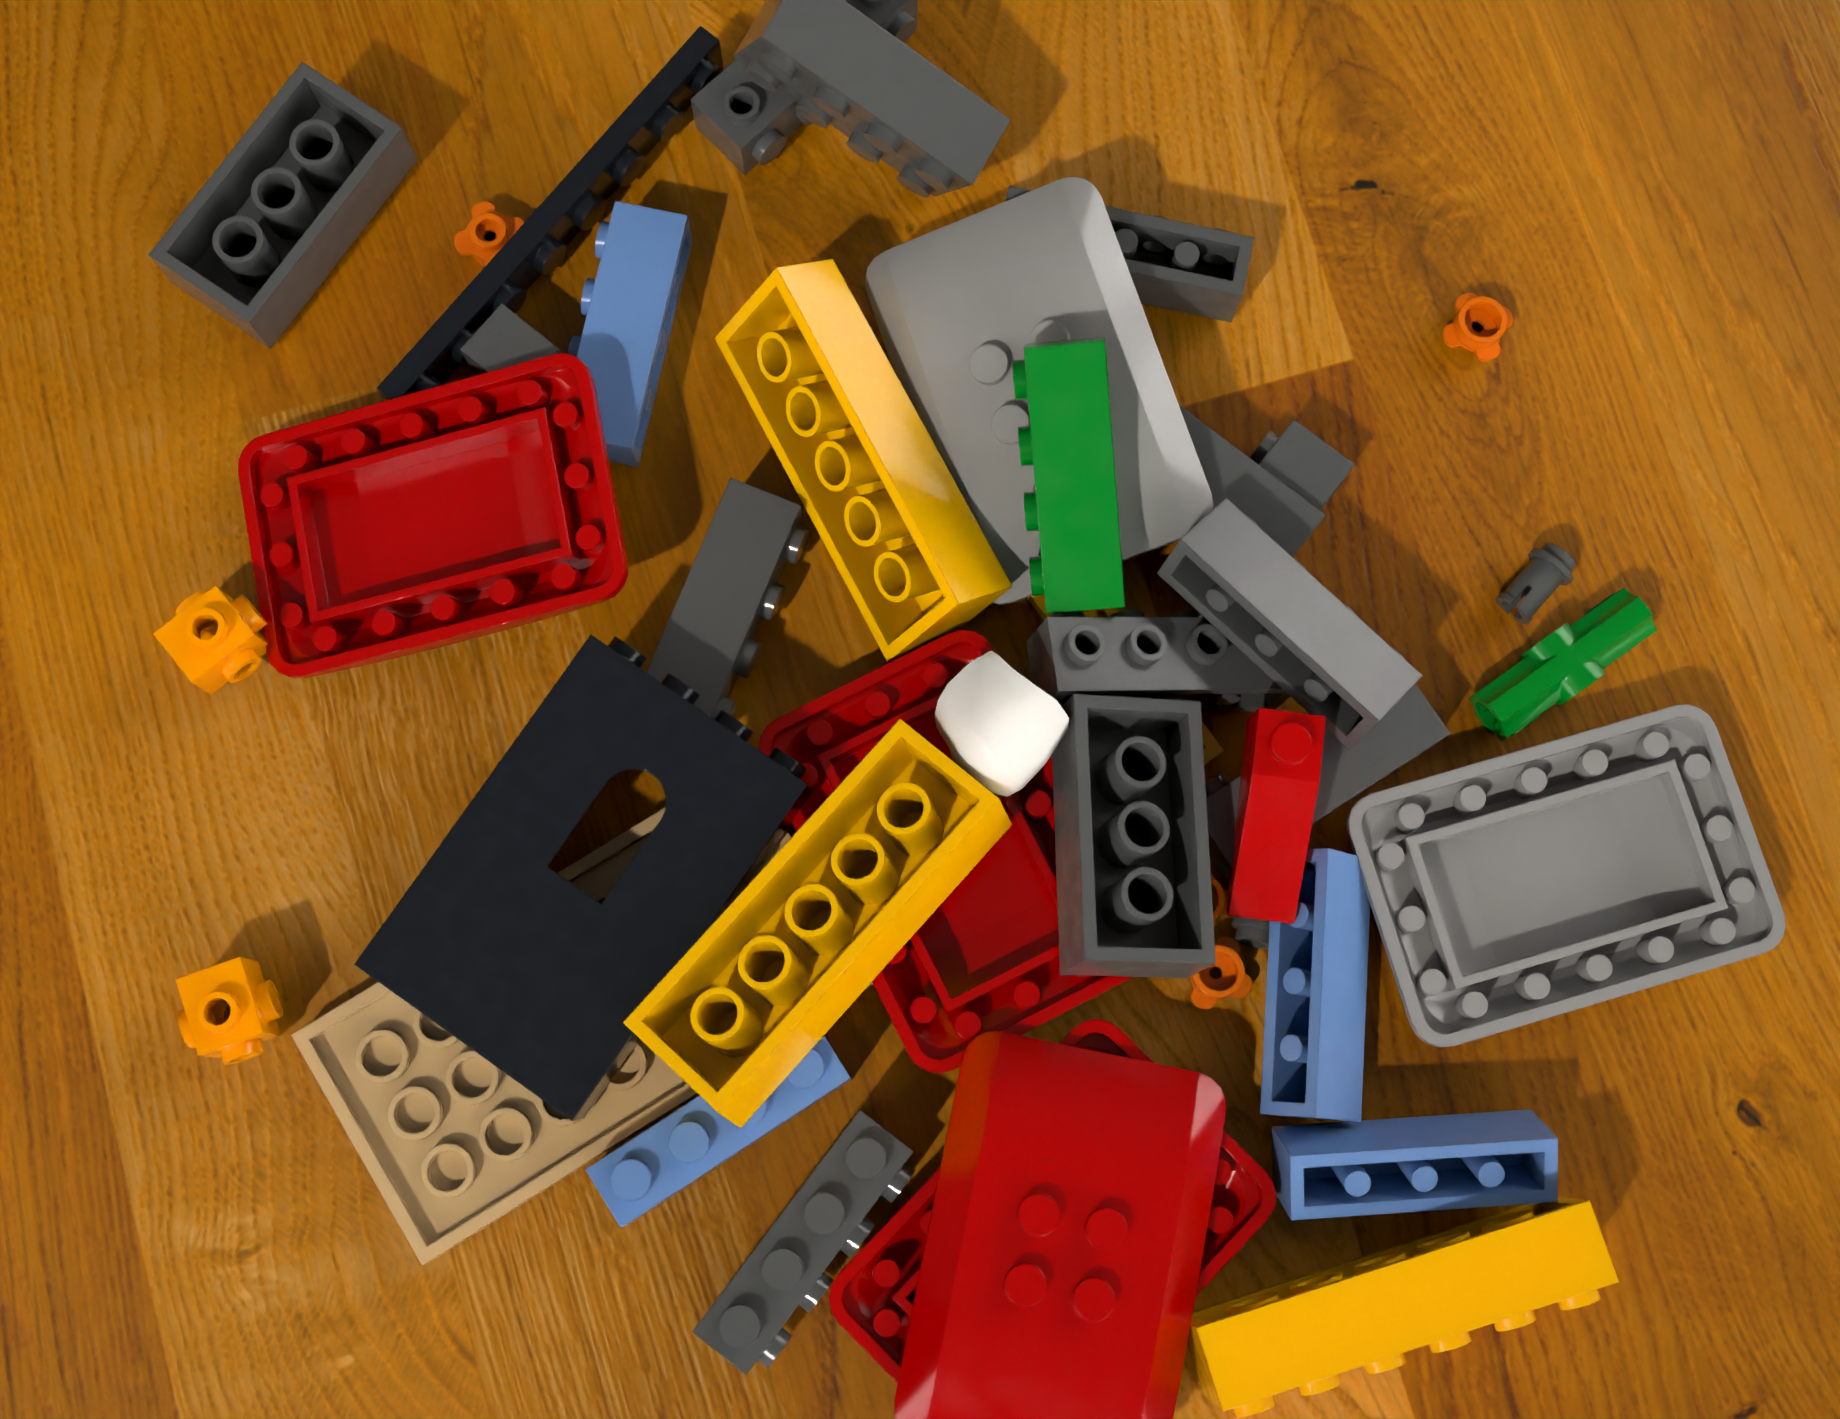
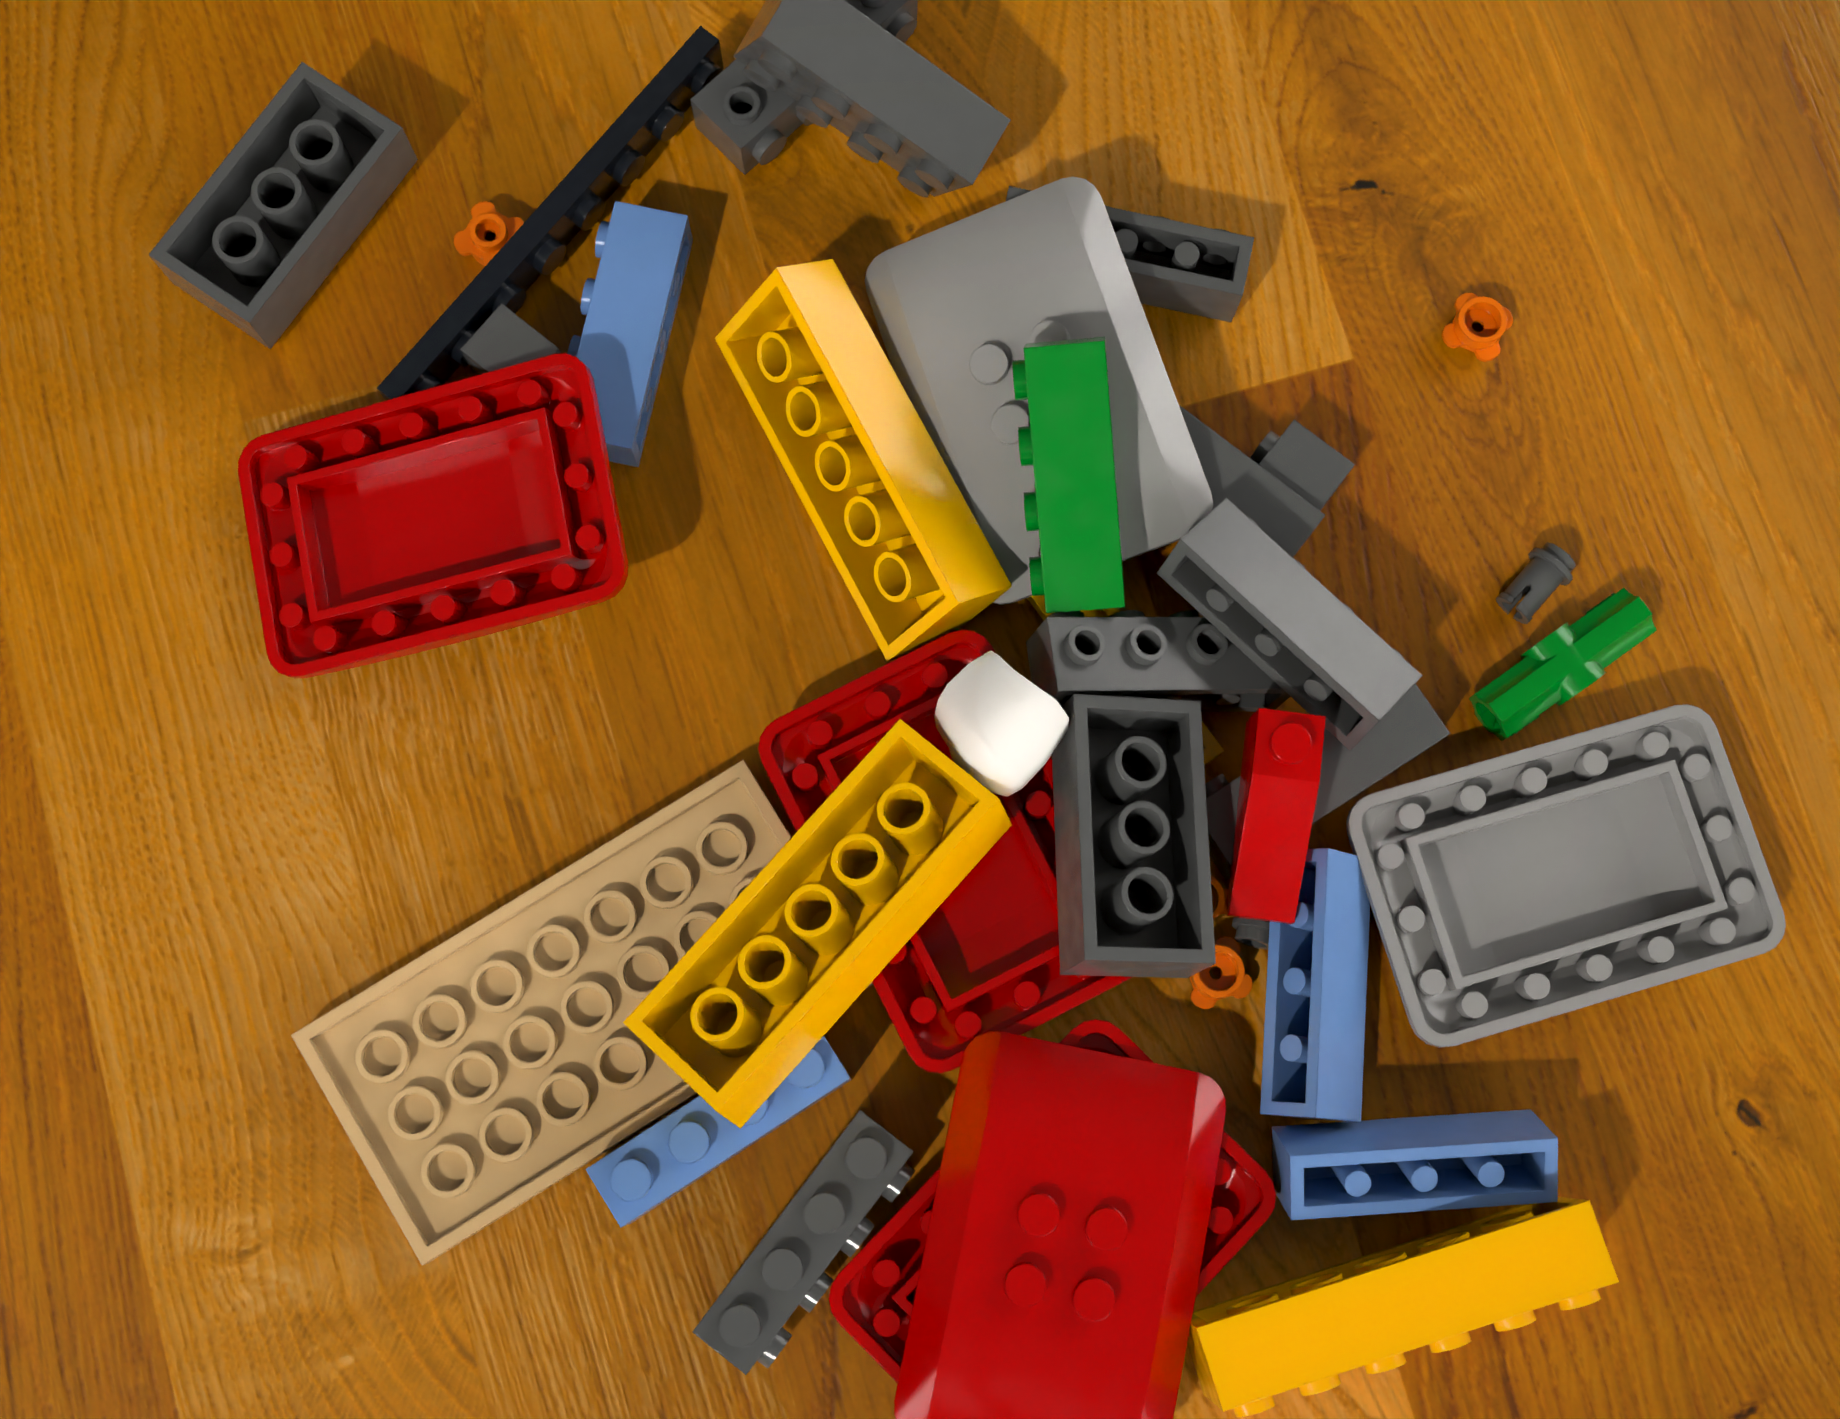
light orange brick [153,586,267,695] -> none
light orange brick [175,957,283,1065] -> none
black panel [354,635,813,1121] -> none
dark grey brick [646,478,809,719] -> none

